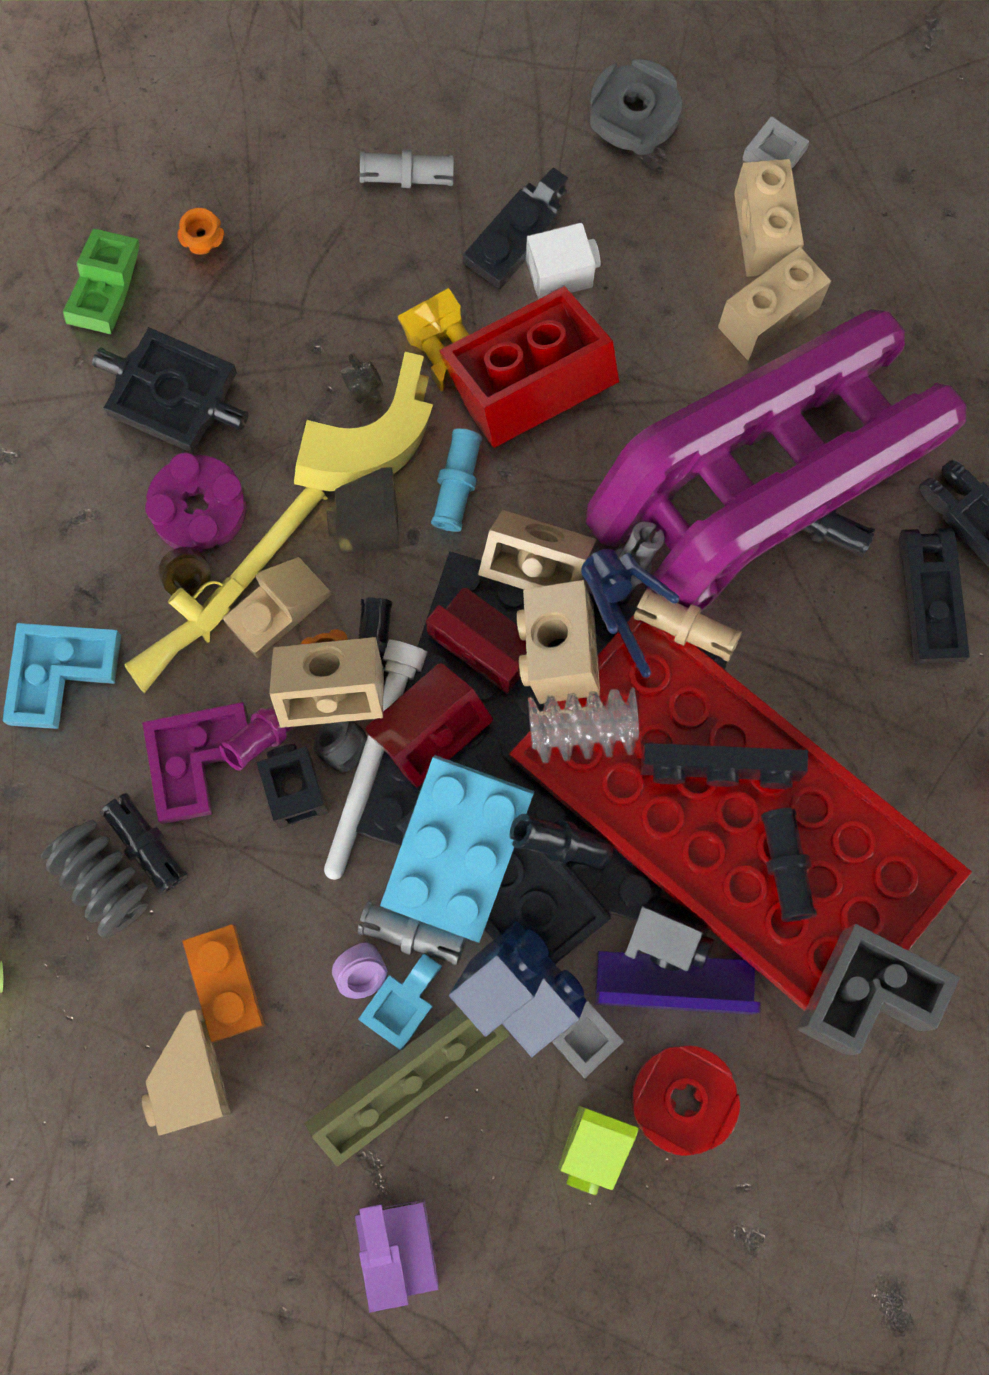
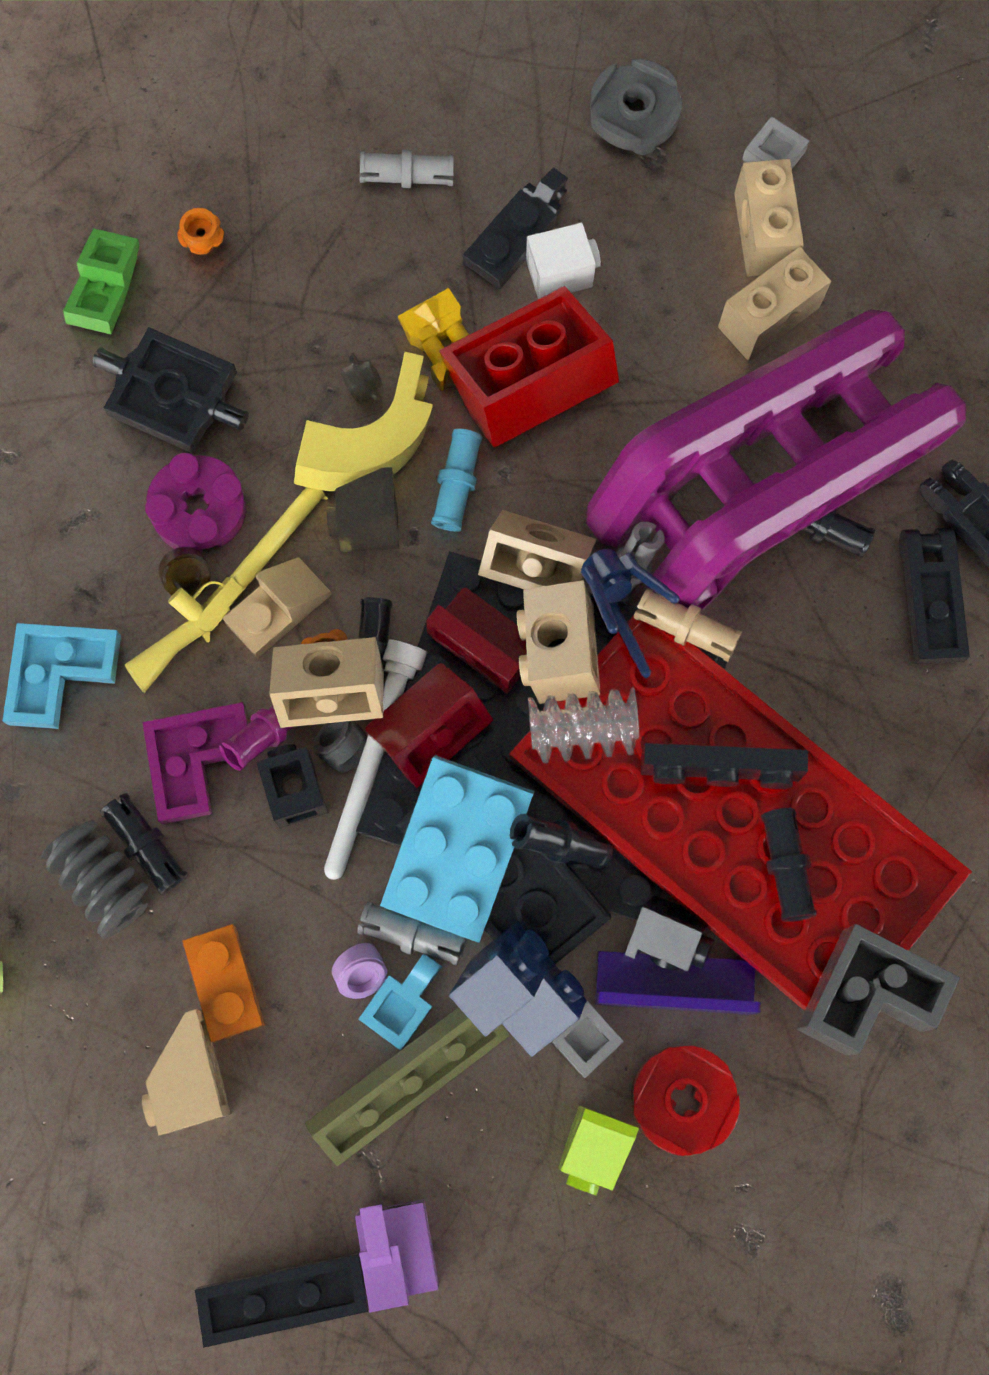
none -> black plate [195,1252,369,1348]

